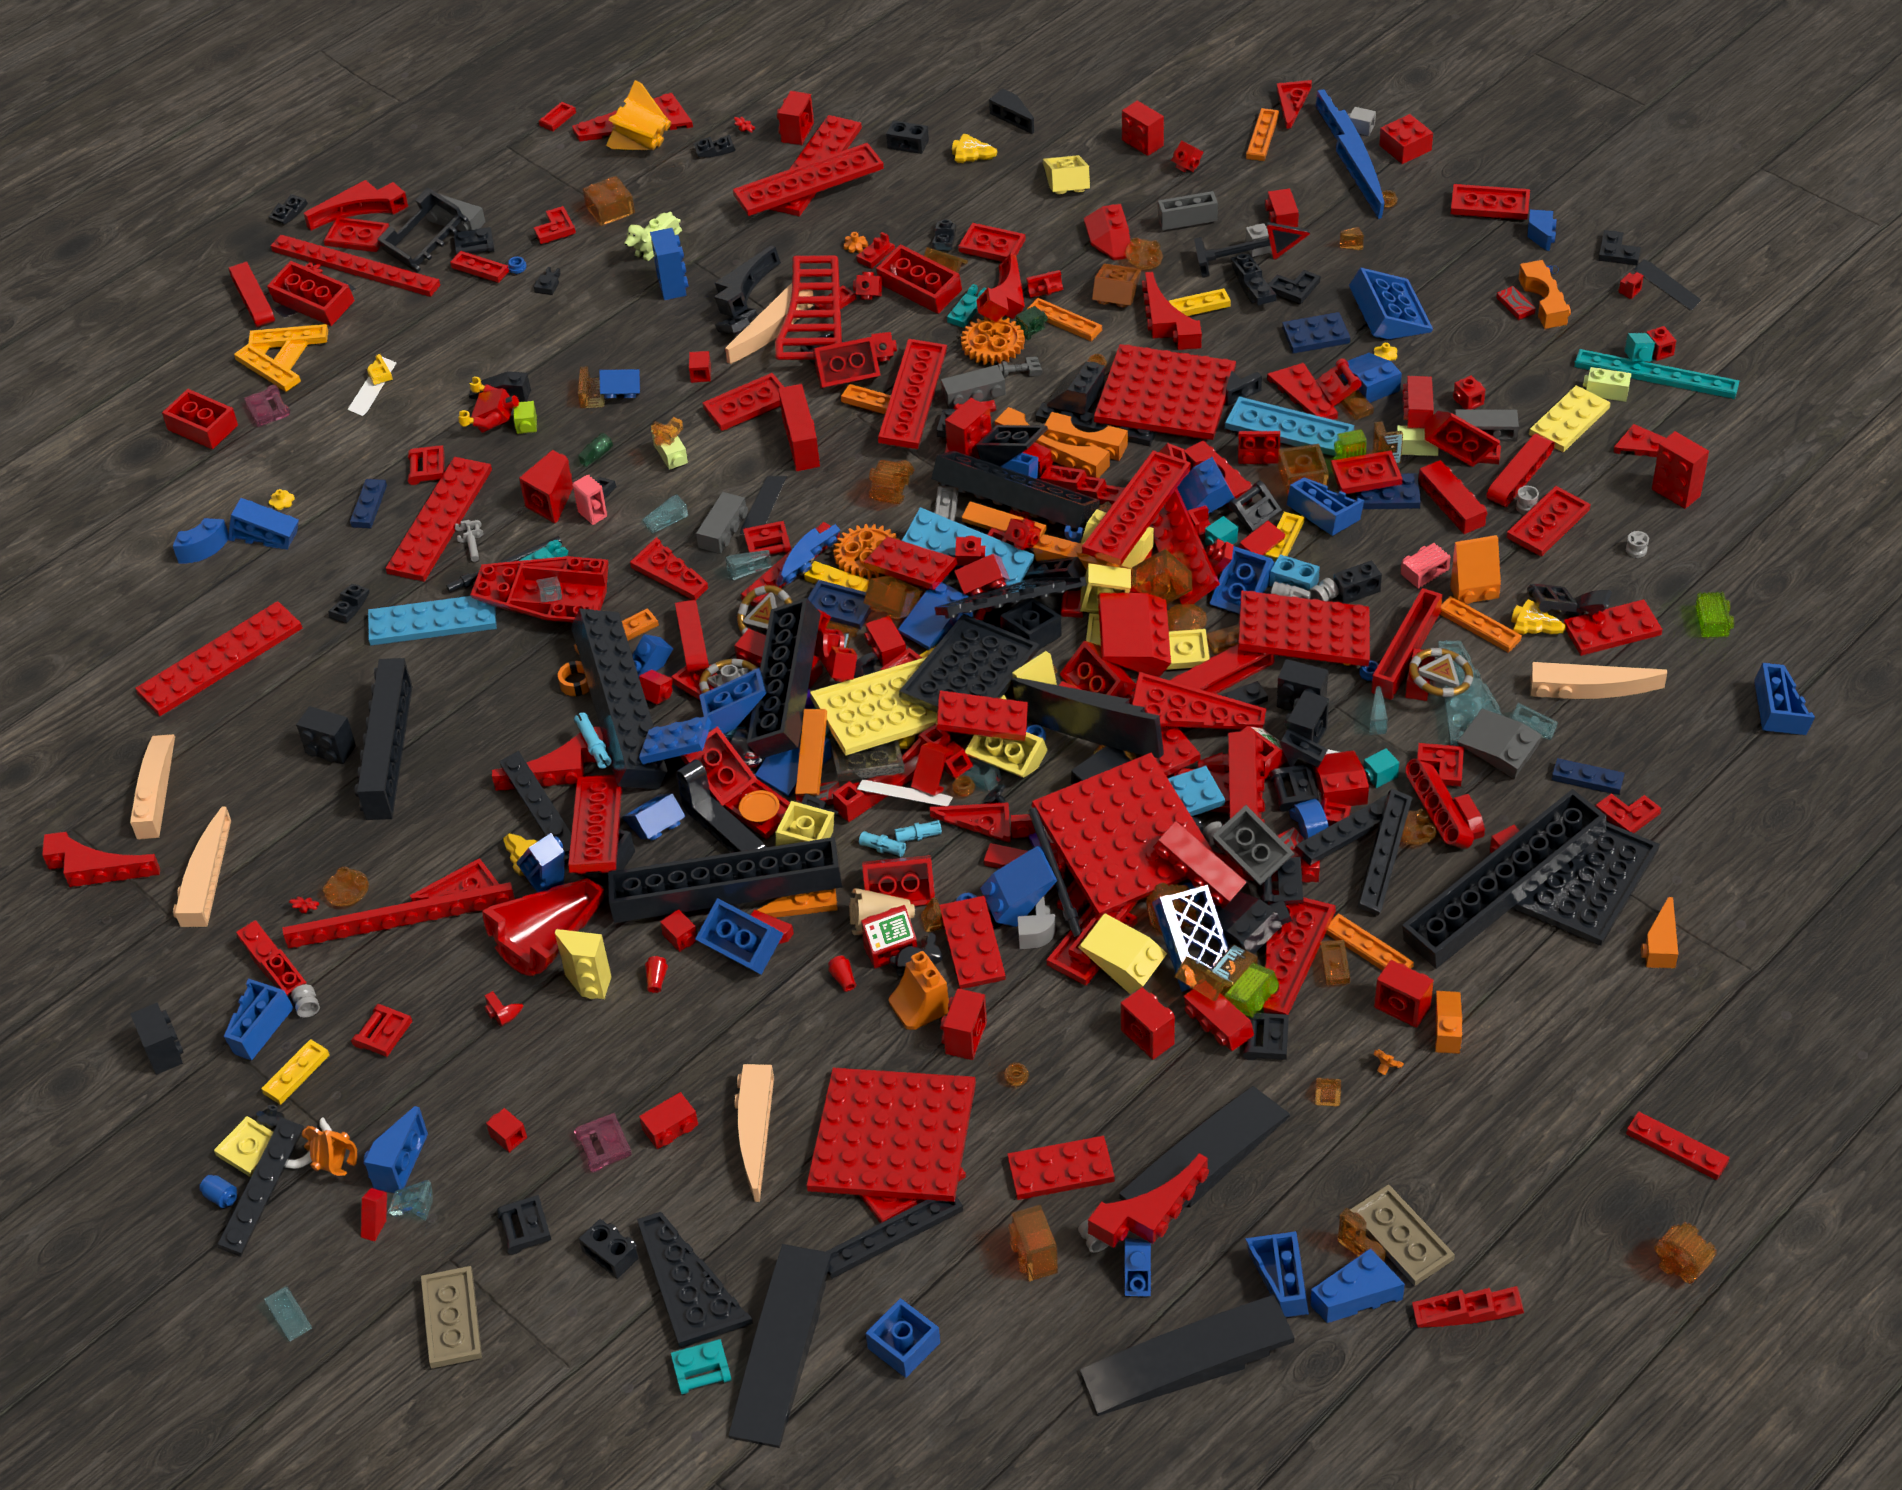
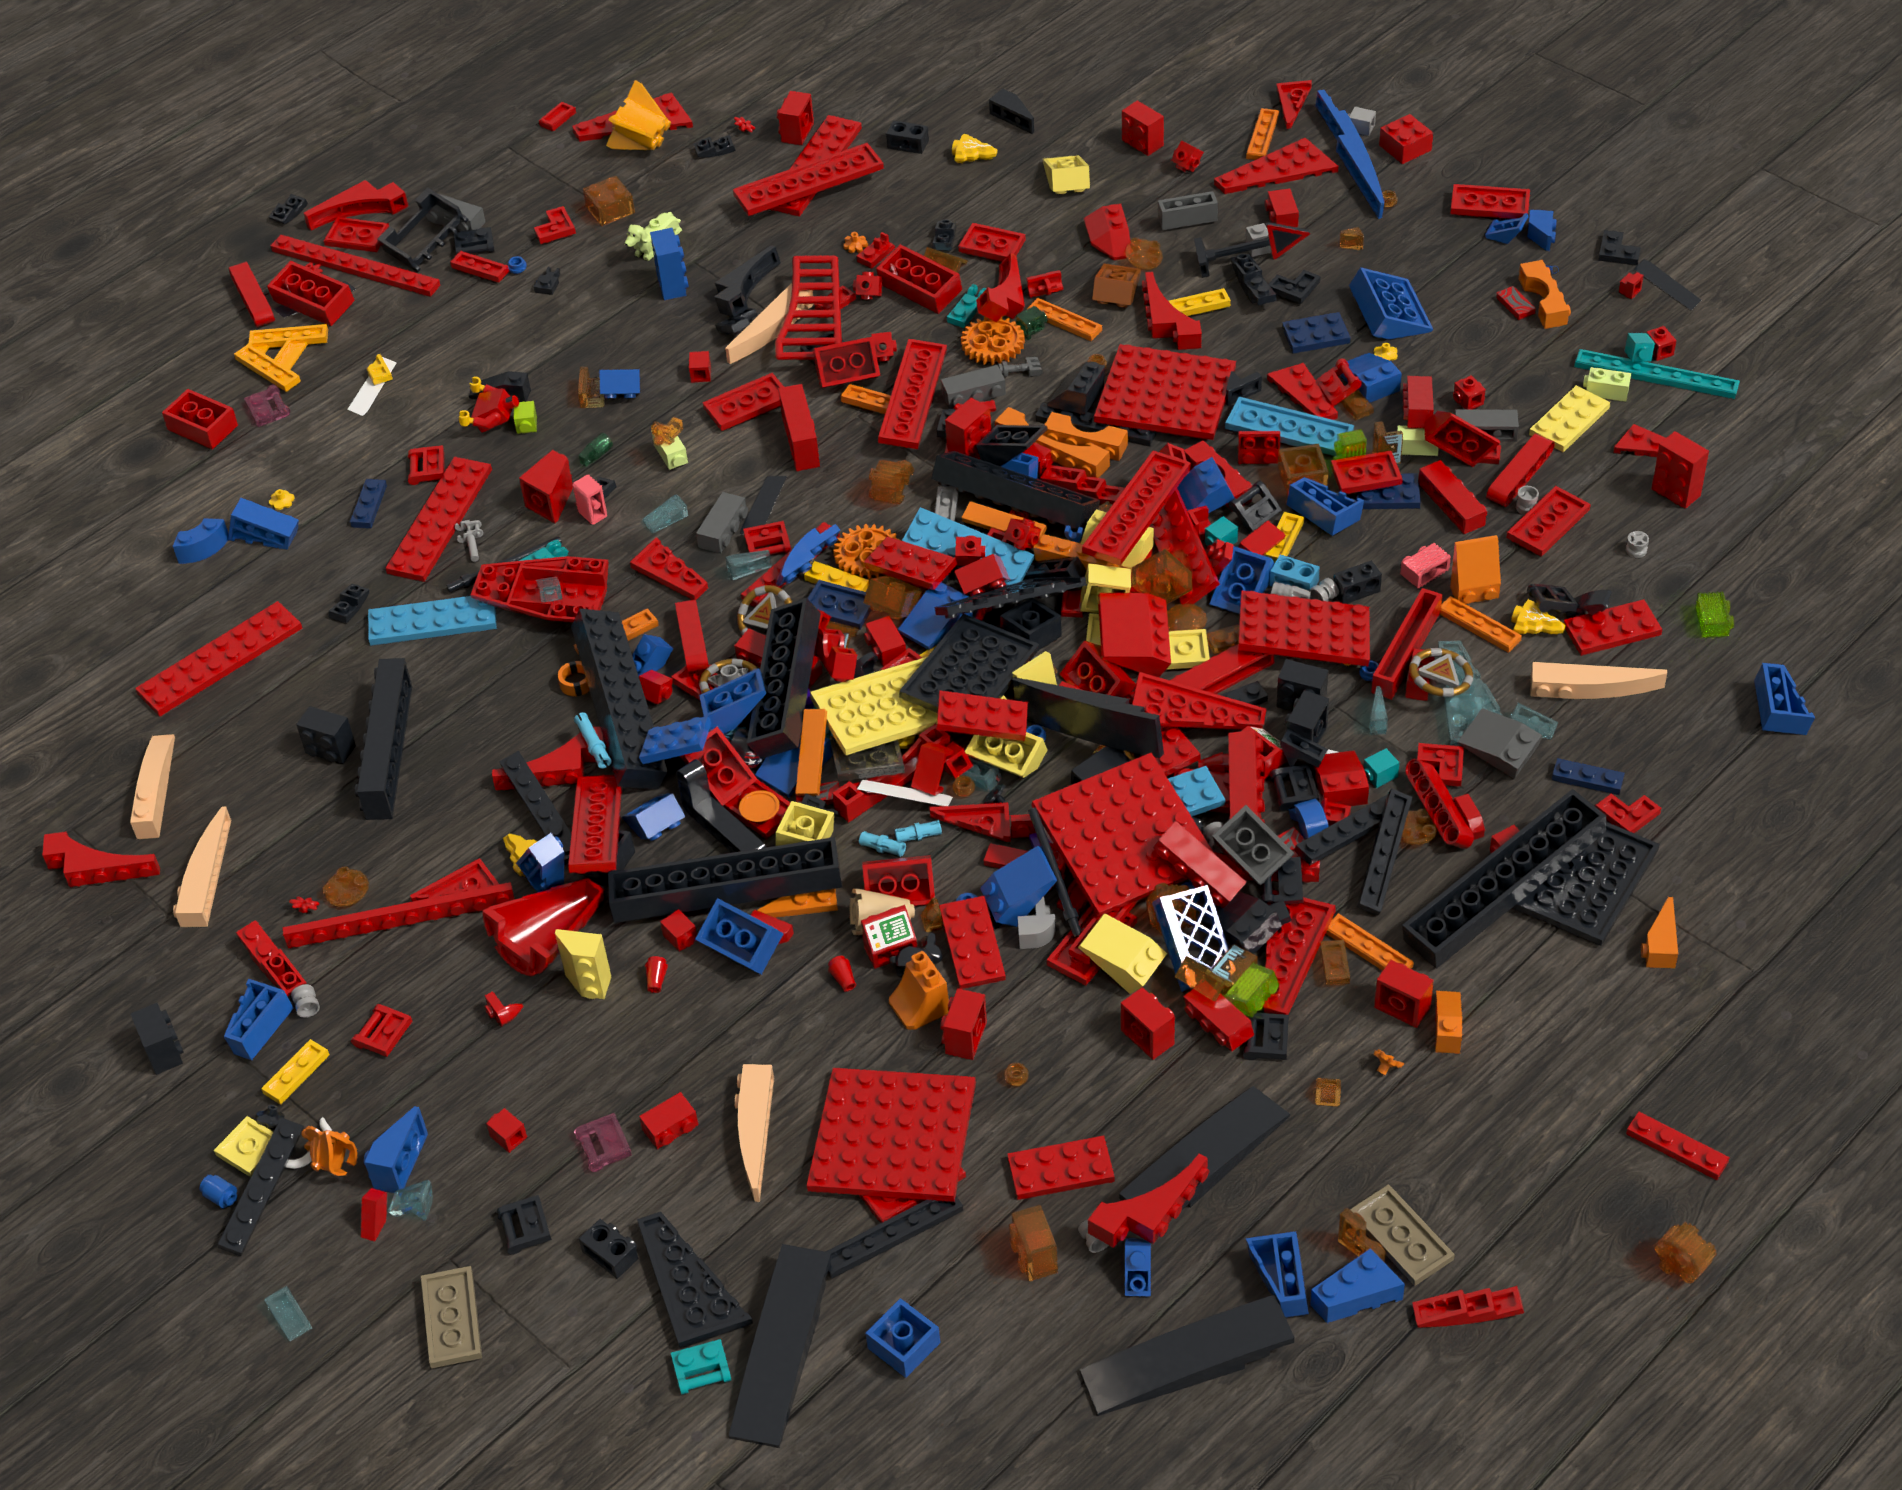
none -> red wing [1214,138,1339,194]
none -> blue slope [1485,213,1529,244]

